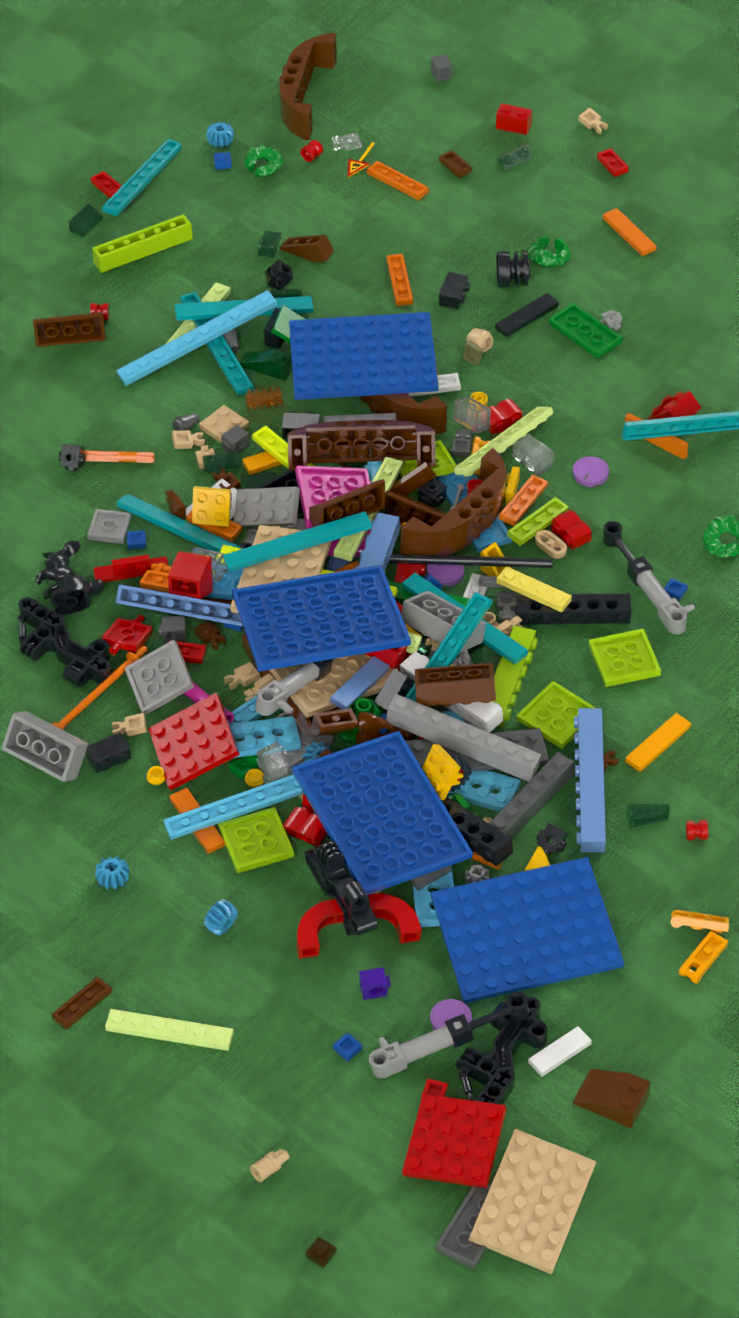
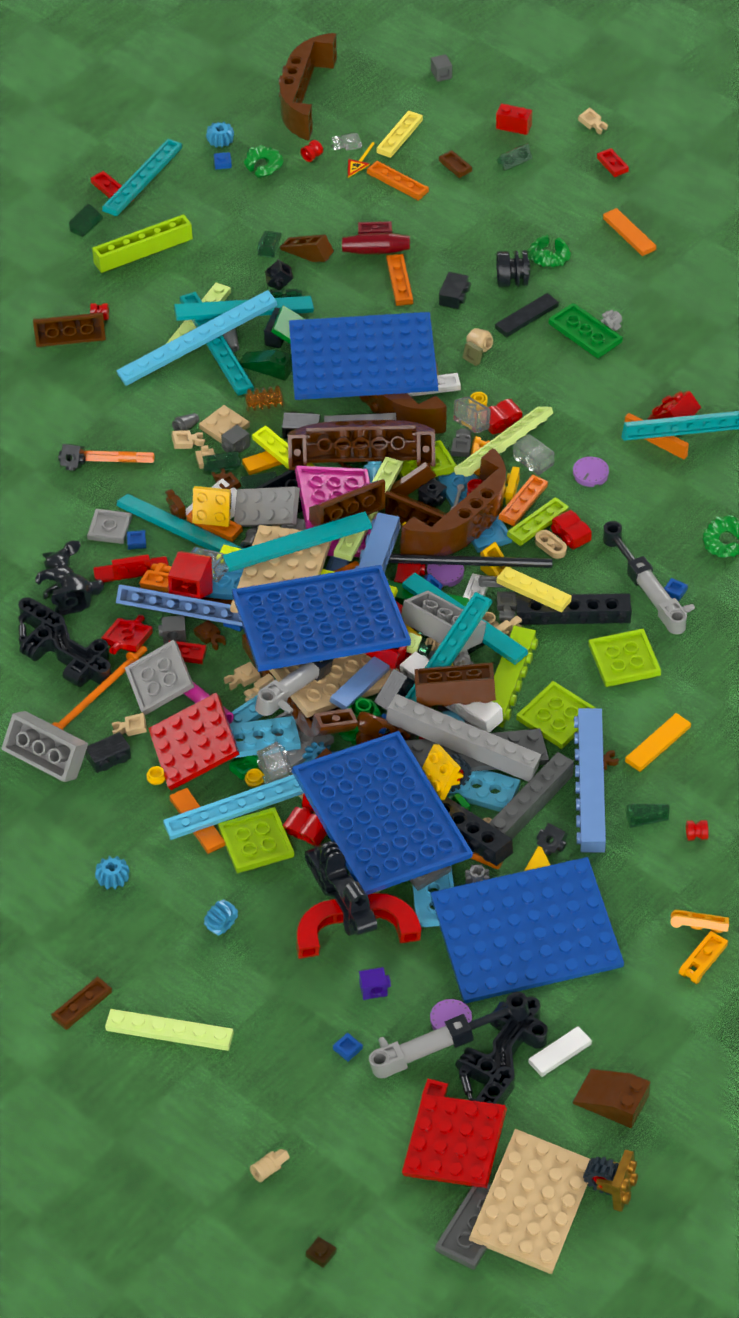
none -> dark red plate [342,221,410,254]
none -> light yellow plate [377,110,423,158]
none -> pearl gold plate [583,1150,638,1212]

